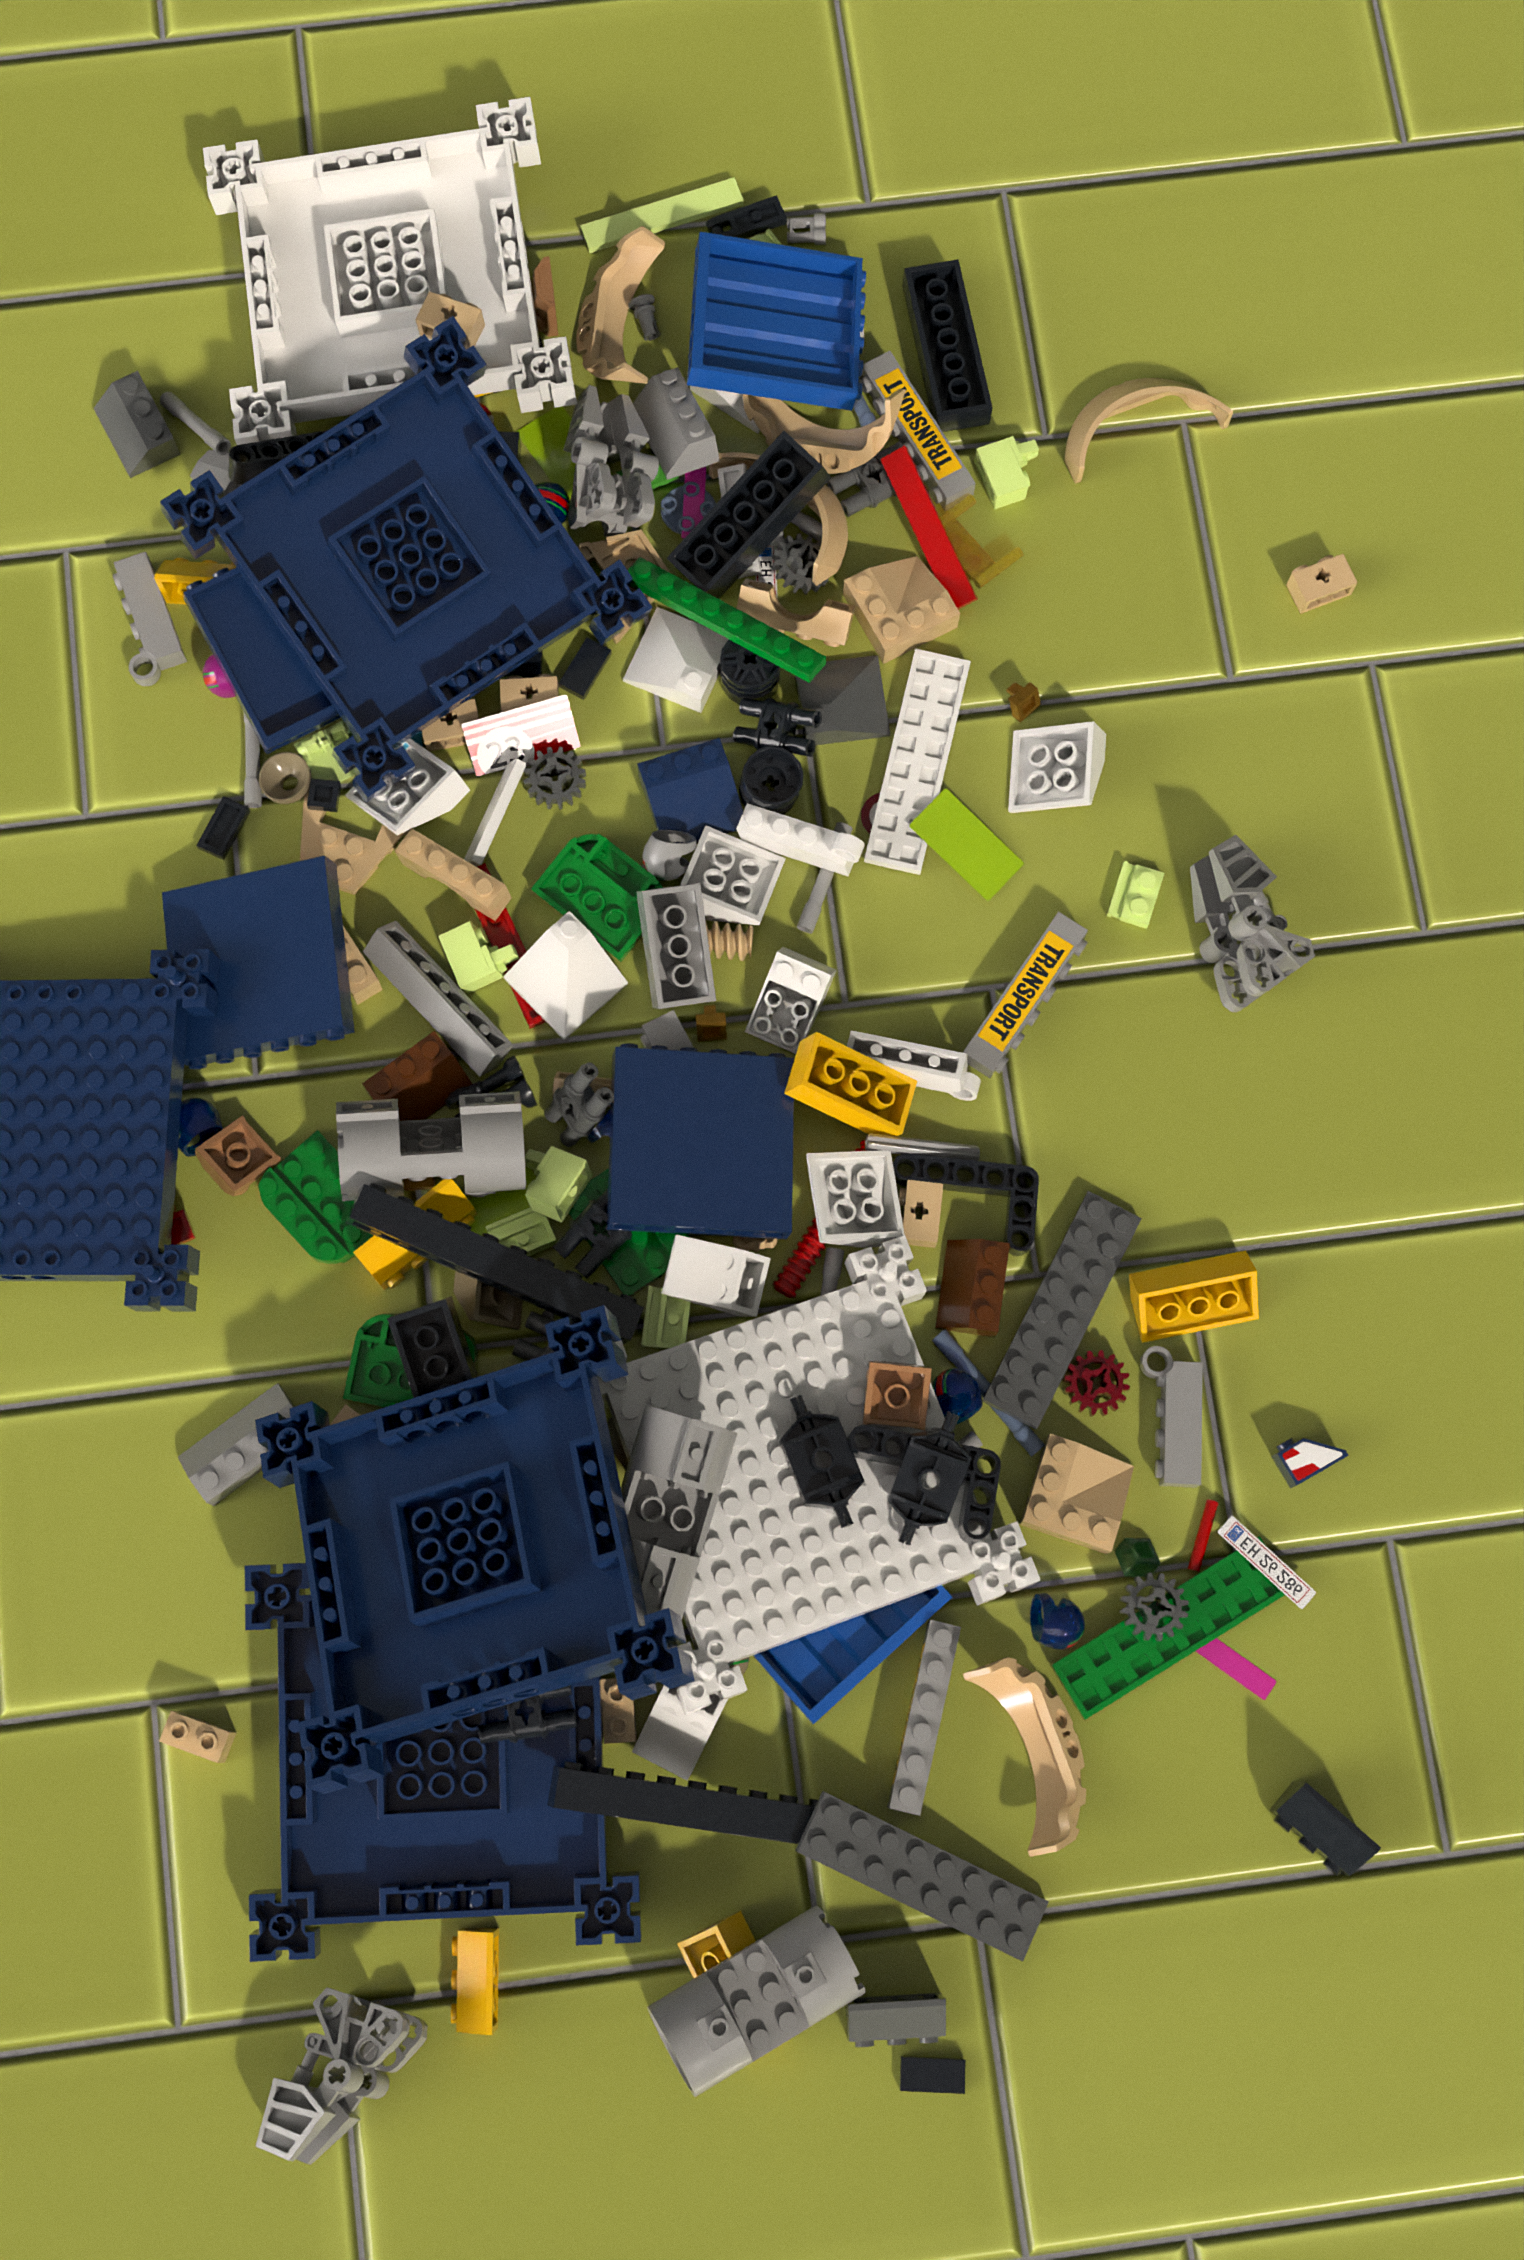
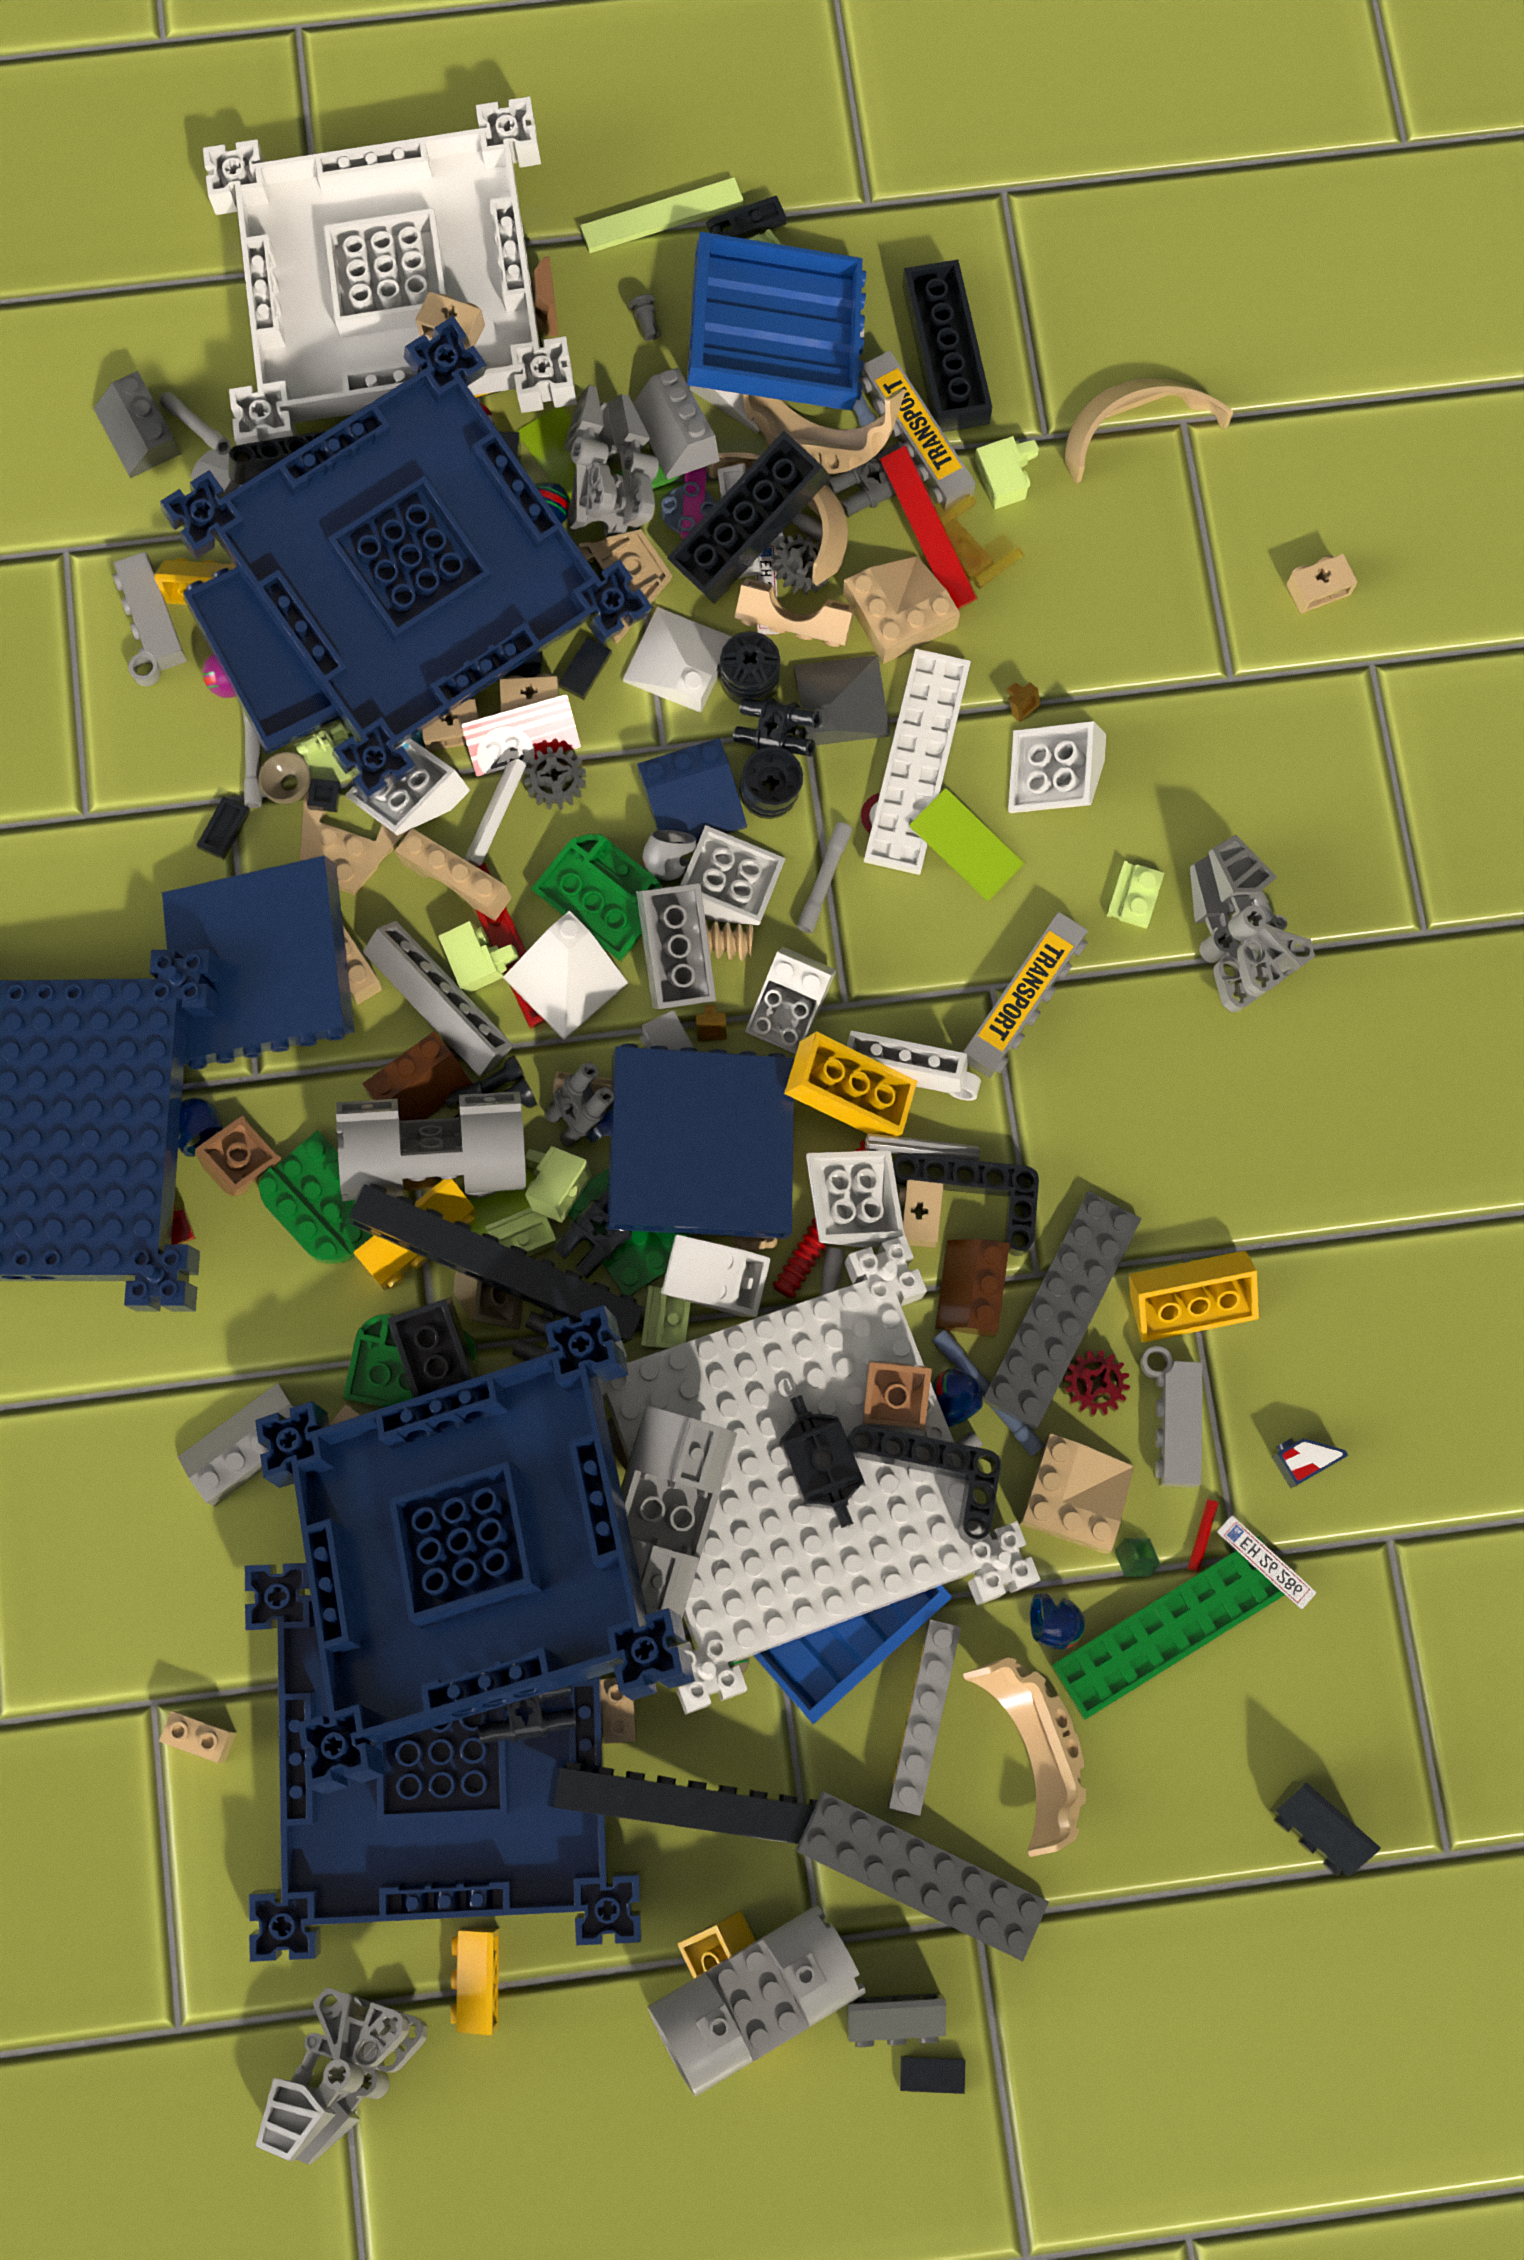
tan windscreen [576,226,665,384] -> none
green plate [628,557,826,683] -> none
white slope [632,1685,728,1781] -> none
white hinge [736,803,865,876] -> none
light grey piece [787,213,826,245] -> none
black plate [887,1411,971,1545] -> none
dark grey gear [1119,1572,1189,1641] -> none
dark pink sticker [1196,1638,1277,1700] -> none

